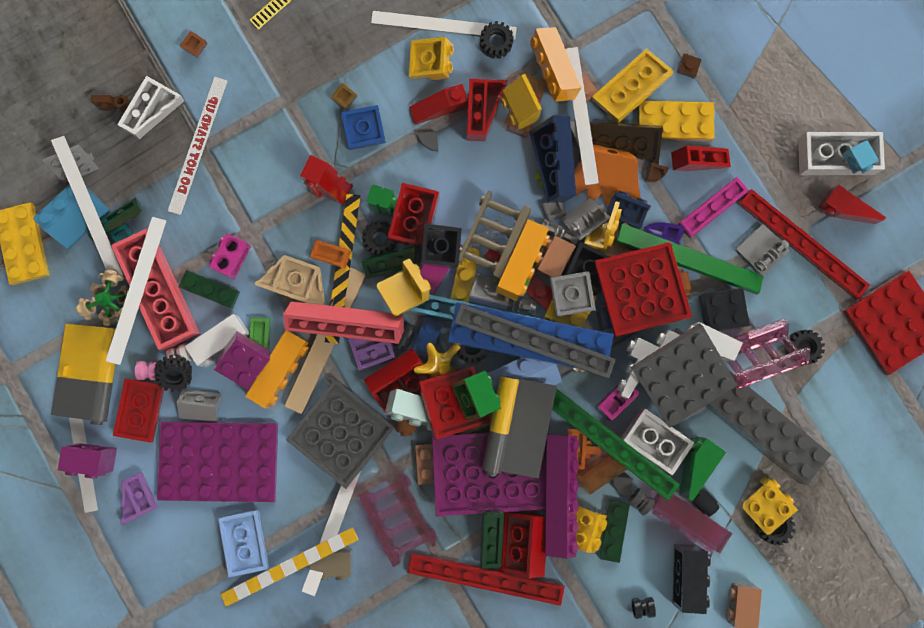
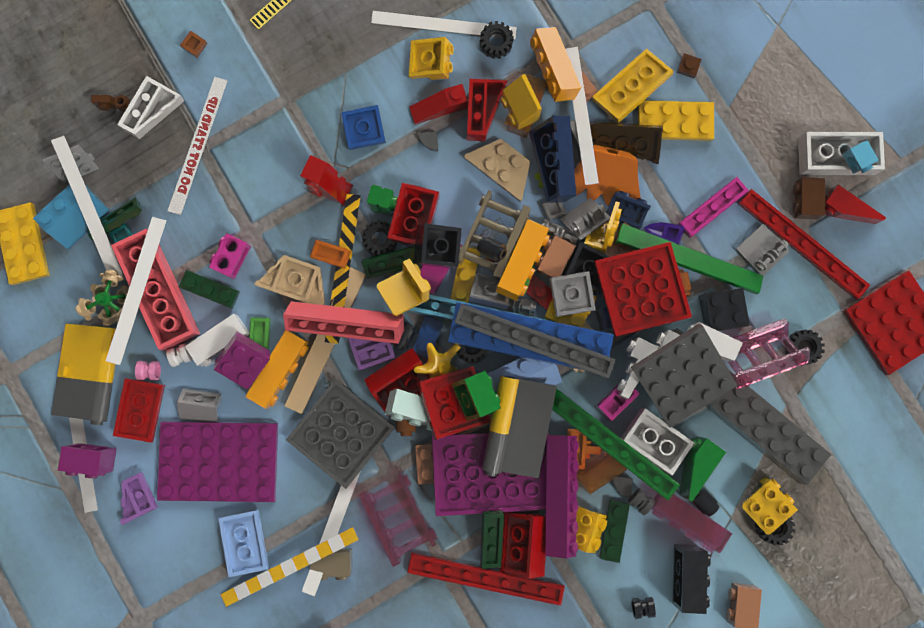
black tyre [155,355,192,392] -> none
pearl gold plate [331,83,358,110] -> none
reddish brown tile [645,163,669,182] -> none
red slope [671,146,731,171] -> none
none -> tan wing [464,139,530,202]
none -> black brick [477,237,507,262]
none -> reddish brown brick [793,177,825,220]

